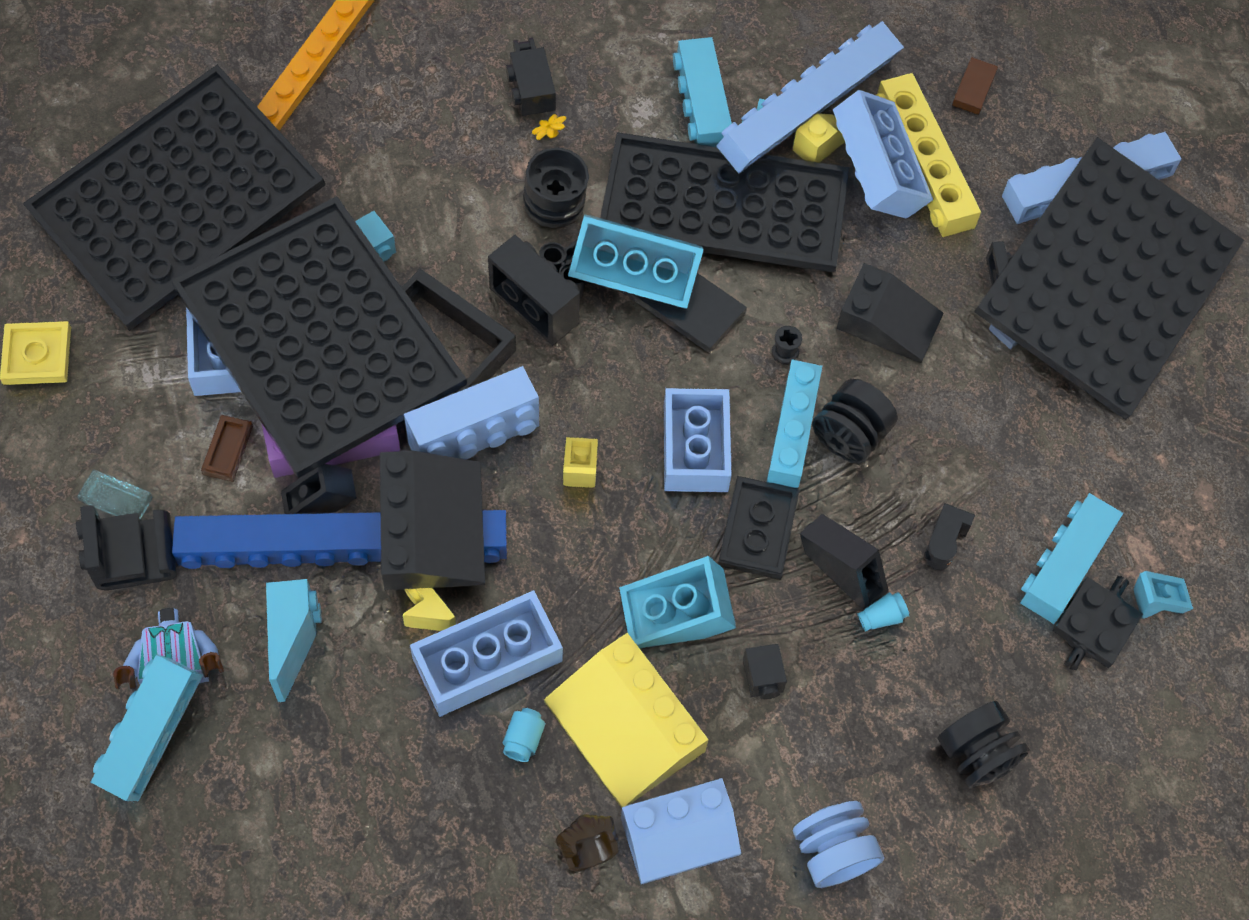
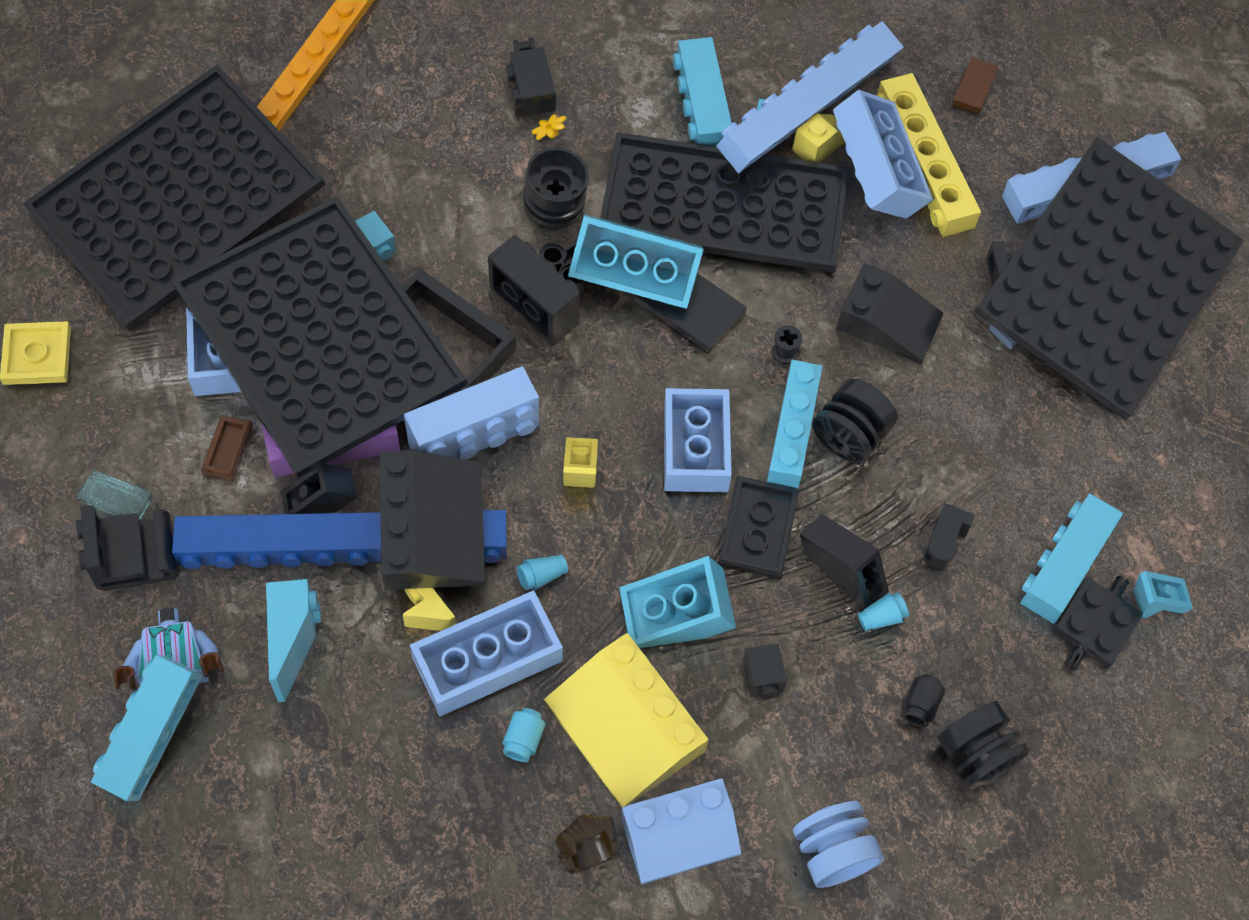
none -> medium azure cone [517,554,568,591]
none -> black brick [902,674,945,727]

